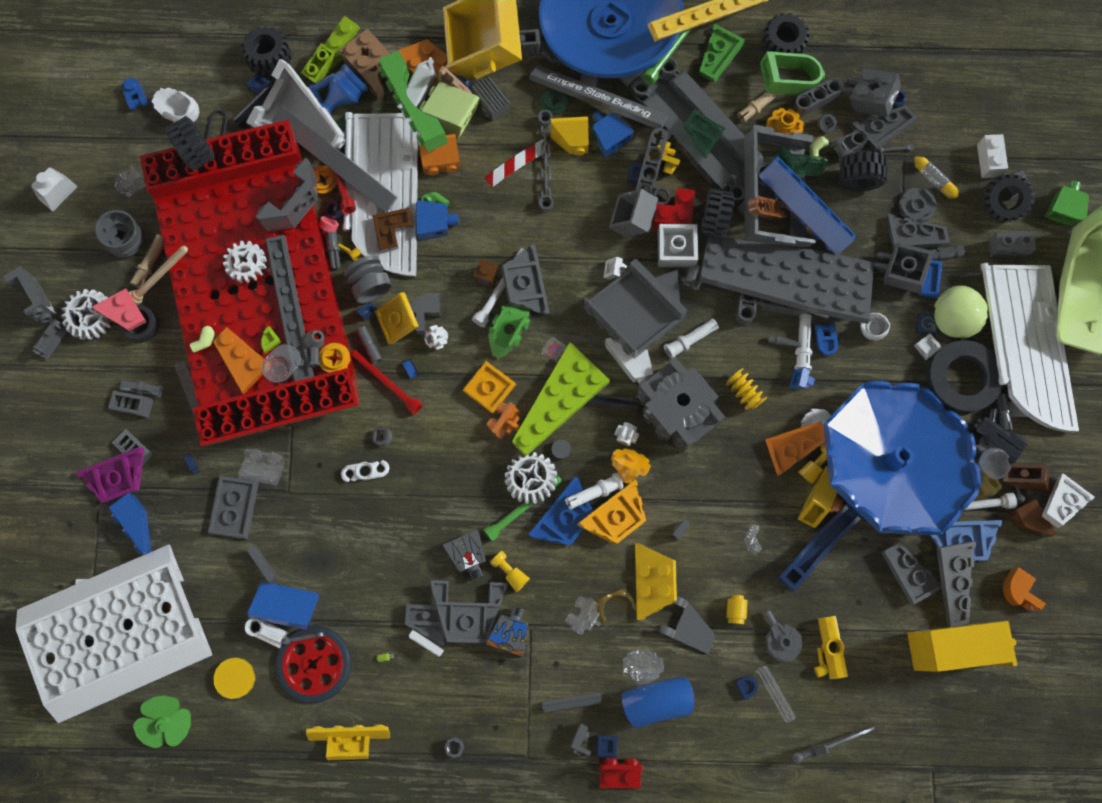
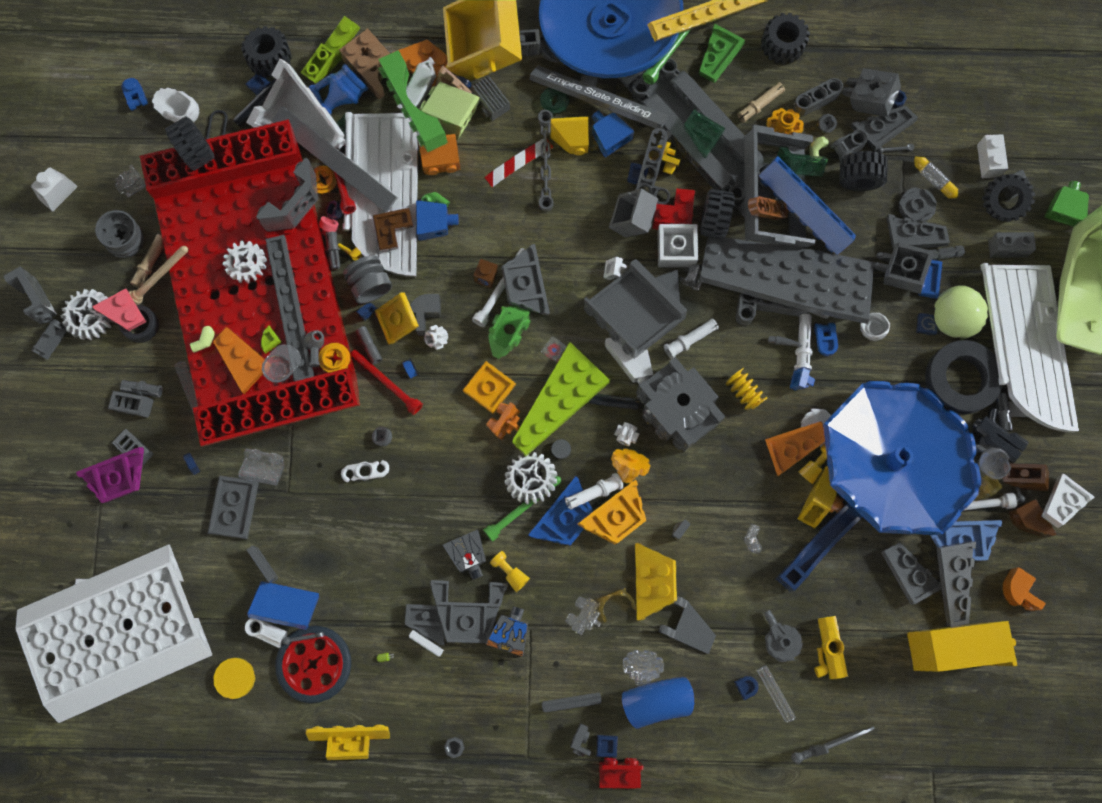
blue slope [109,493,151,555] -> none
bright green piece [133,695,191,748] -> none
yellow brick [726,595,748,624] -> none
bright green window [760,51,825,95] -> none
white tile [914,333,942,360] -> none

